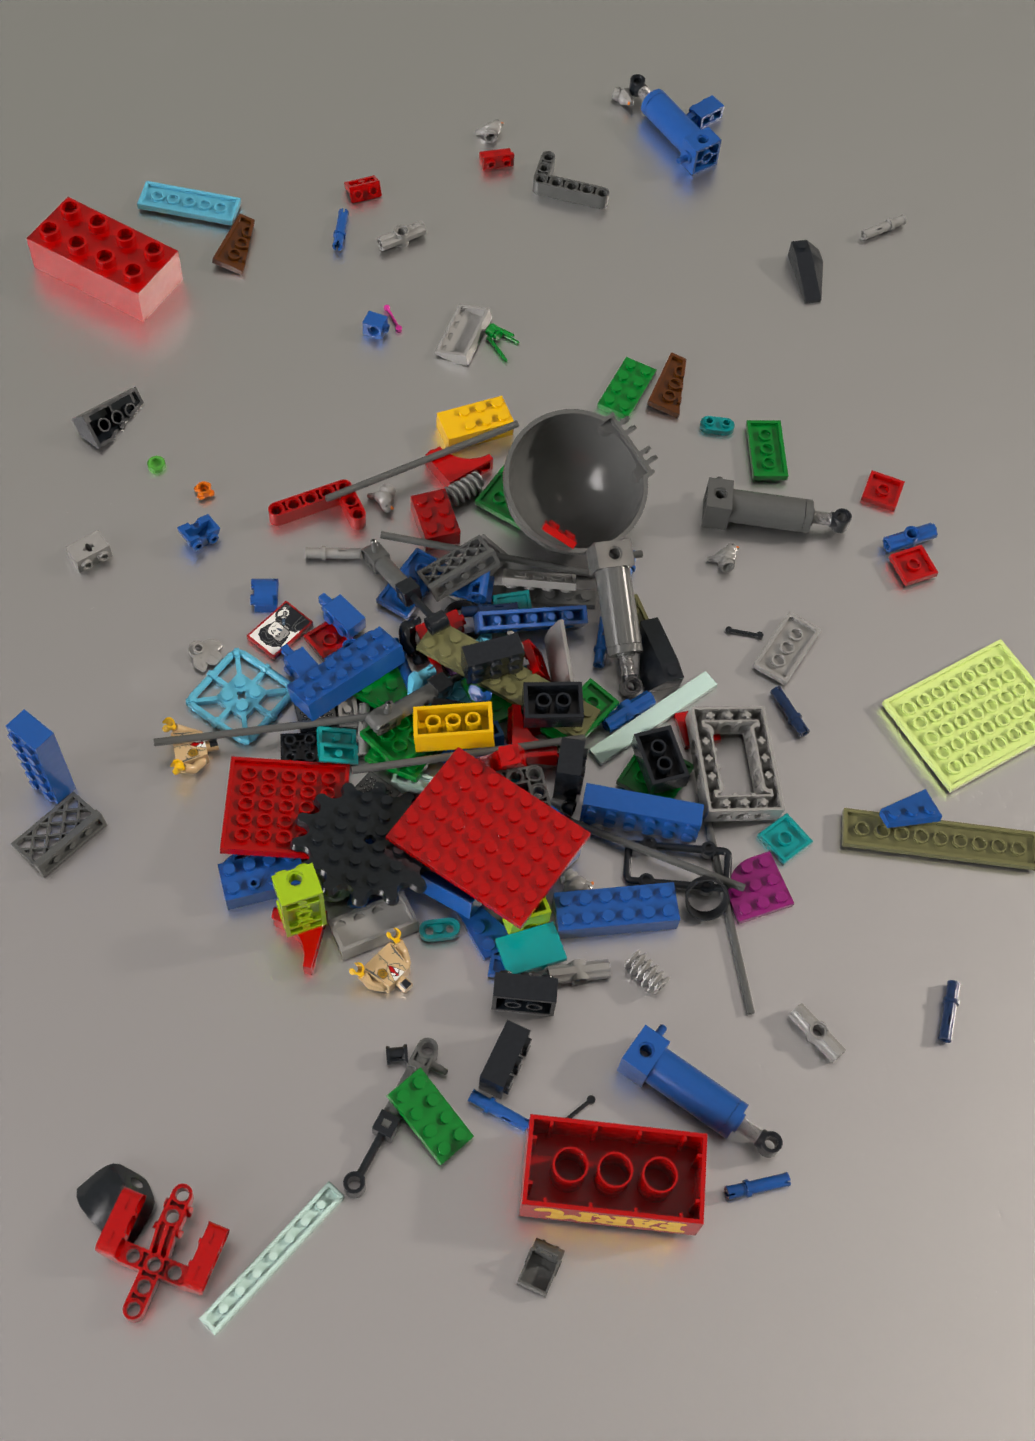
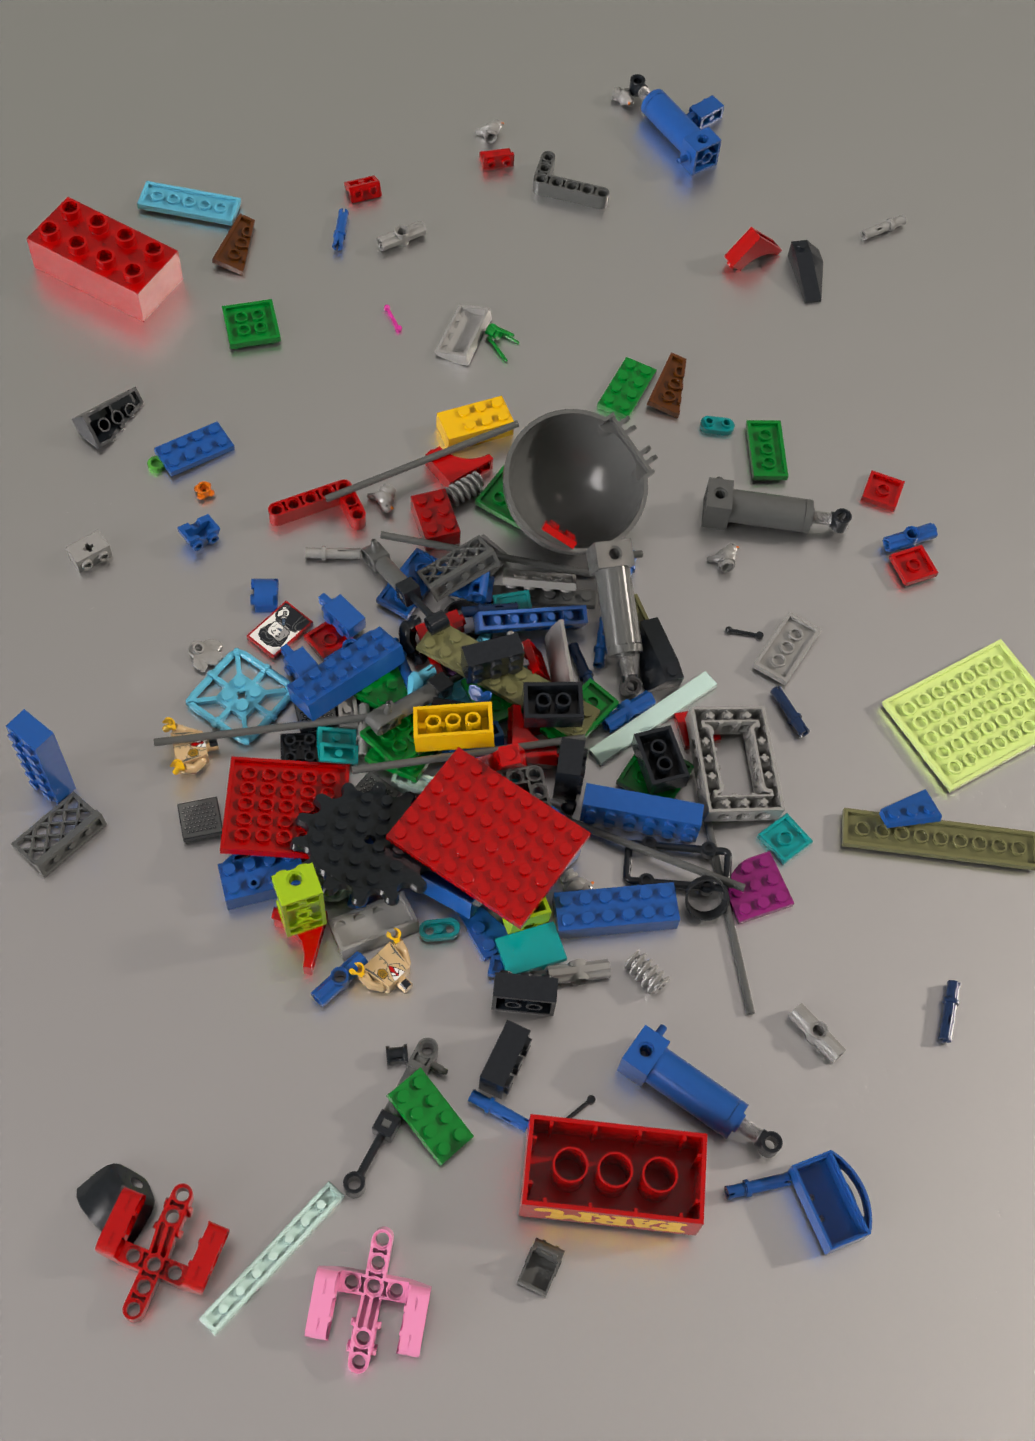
blue brick [362,311,390,340] -> none
none -> blue plate [154,422,235,477]
none -> tile [177,797,223,843]
none -> green plate [222,299,281,349]
none -> bright pink piece [304,1226,432,1374]
none -> blue piece [311,951,368,1007]
none -> dark blue pin [568,642,594,684]
none -> red arch [724,227,782,271]
none -> blue piece [787,1150,872,1255]

